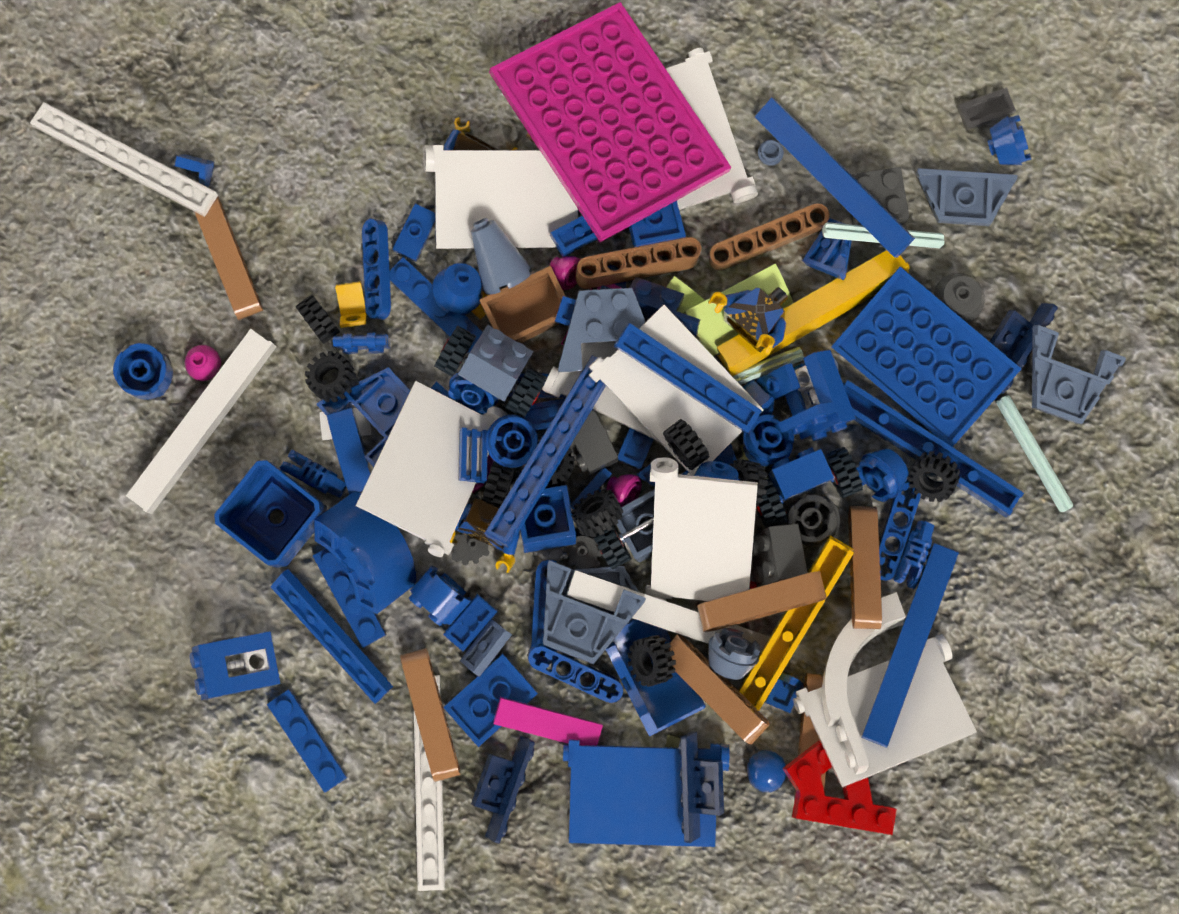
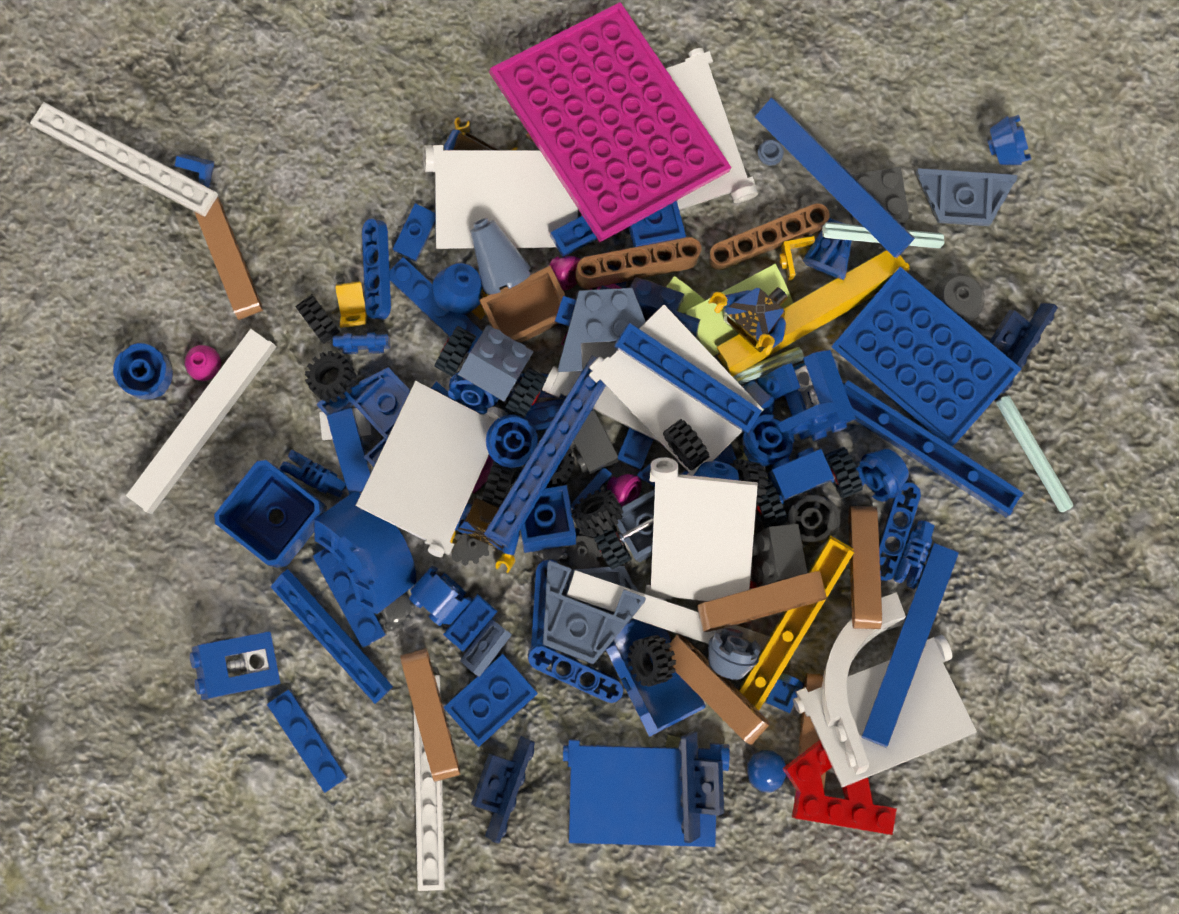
blue tile [459,427,488,483] -> none
dark pink tile [493,697,603,745] -> none
black tyre [908,451,960,502] -> none
flat silver tile [957,87,1016,131] -> none
sand blue wing [1032,325,1126,424] -> none
none -> dark grey piece [379,594,416,632]
none -> yellow bracket [779,236,815,281]

